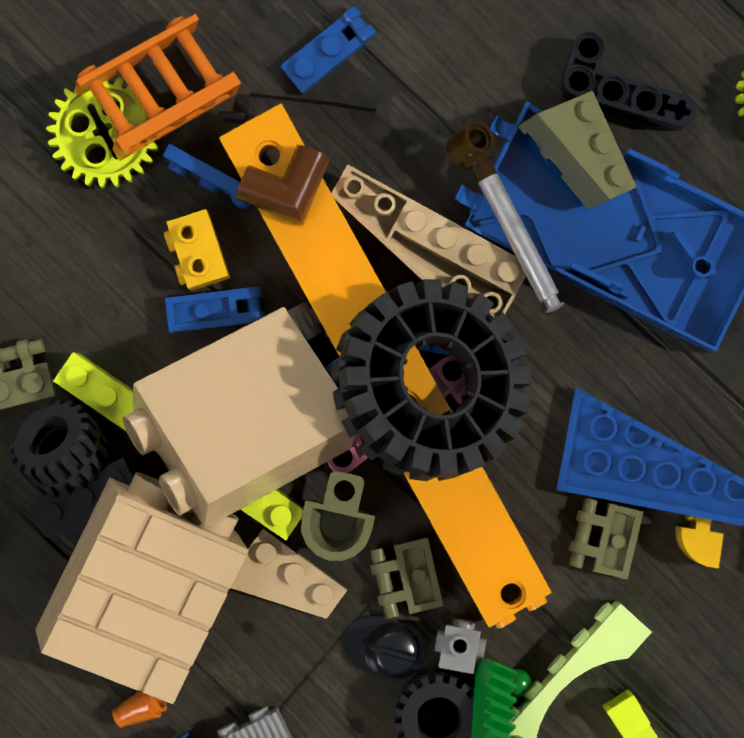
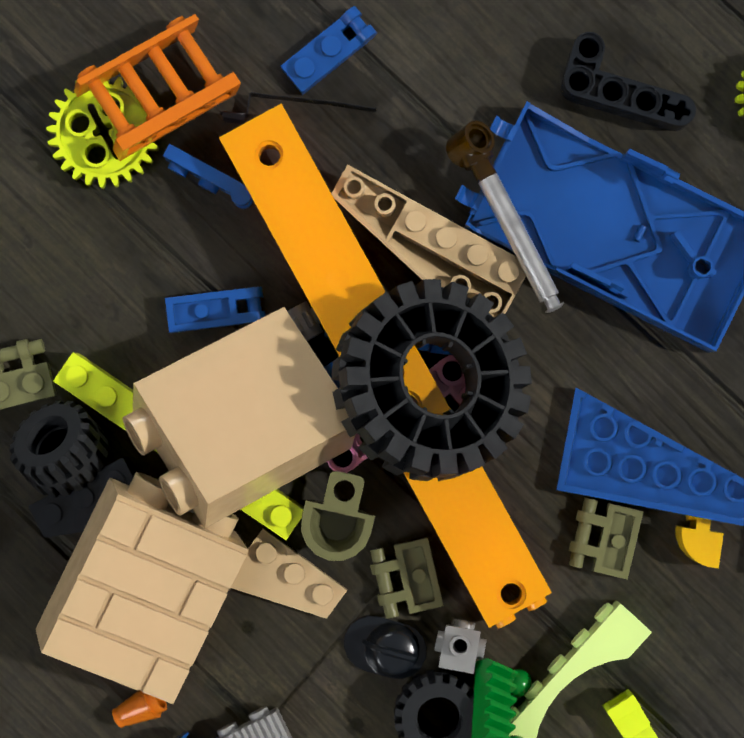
yellow brick [164,209,231,291] -> none
reddish brown brick [236,144,330,226] -> none
olive wedge [518,91,637,210] -> none

